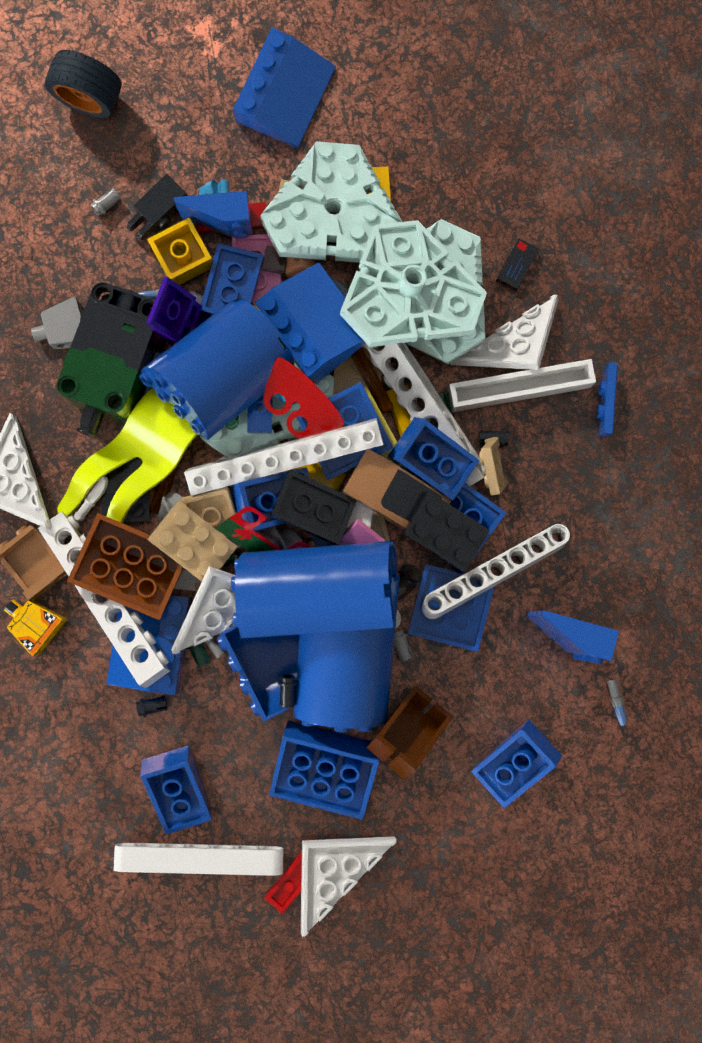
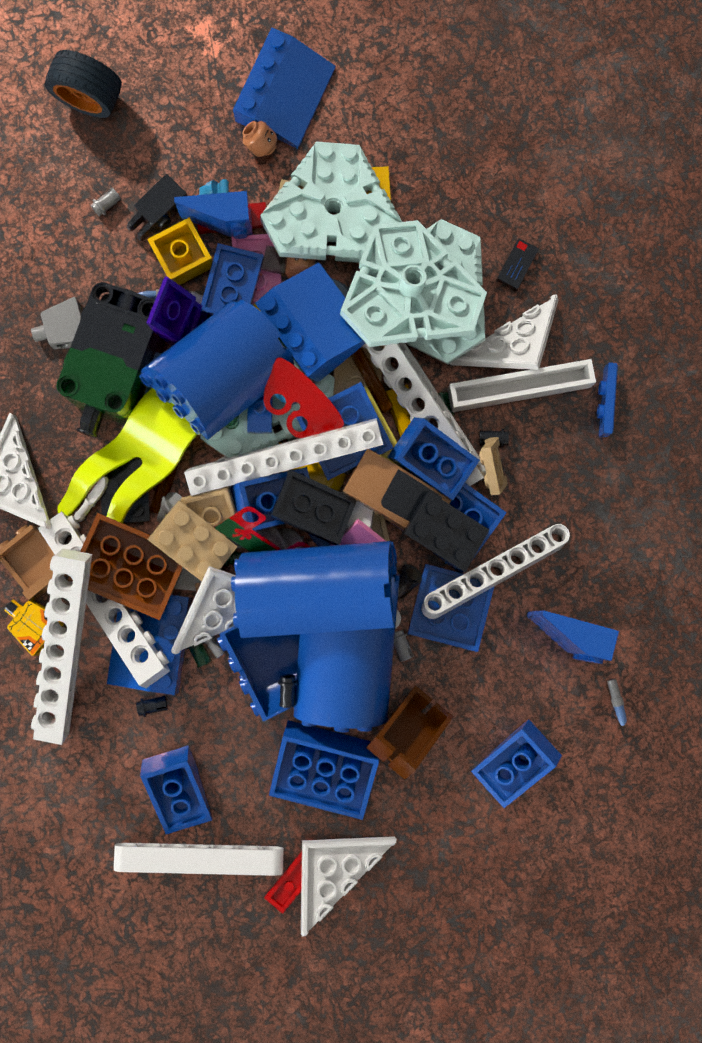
none -> white brick [31,548,92,745]
none -> nougat head [242,121,277,157]

